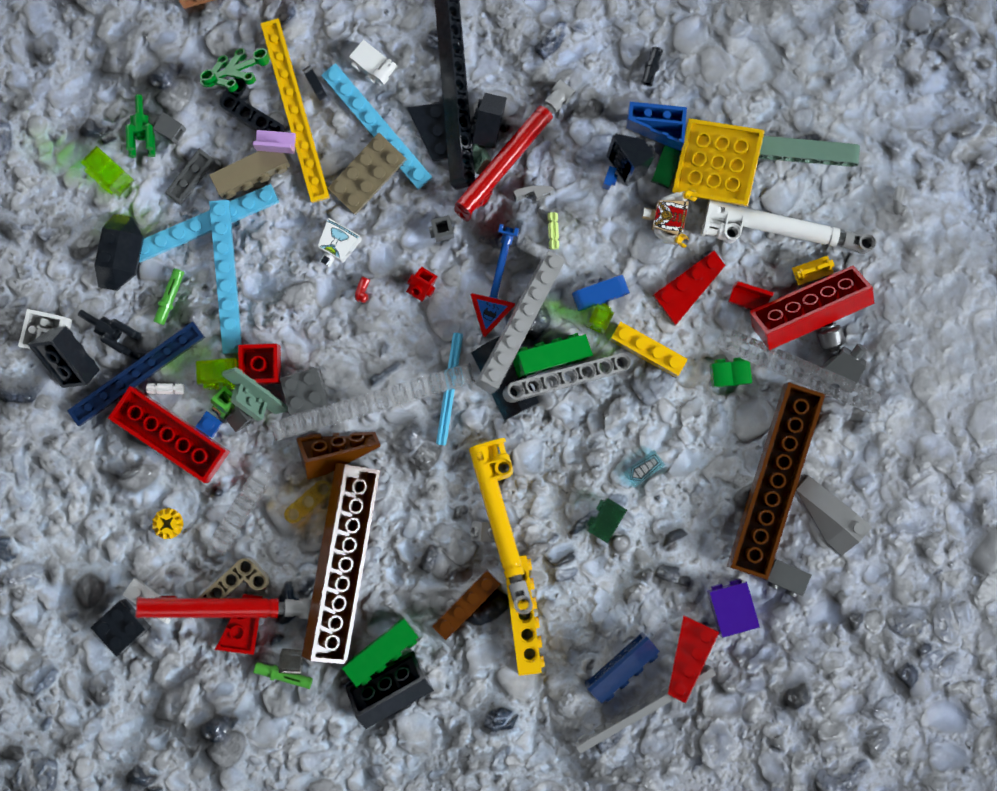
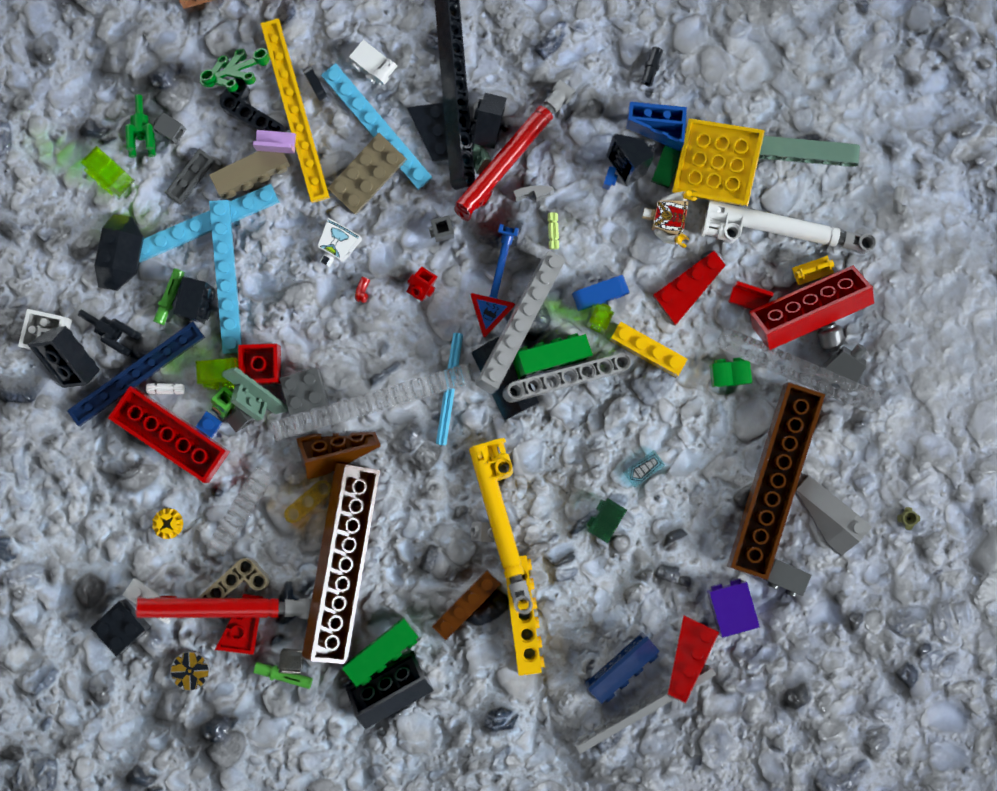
none -> tile [170,651,210,691]
none -> black brick [174,276,215,324]
none -> olive plate [897,507,920,530]

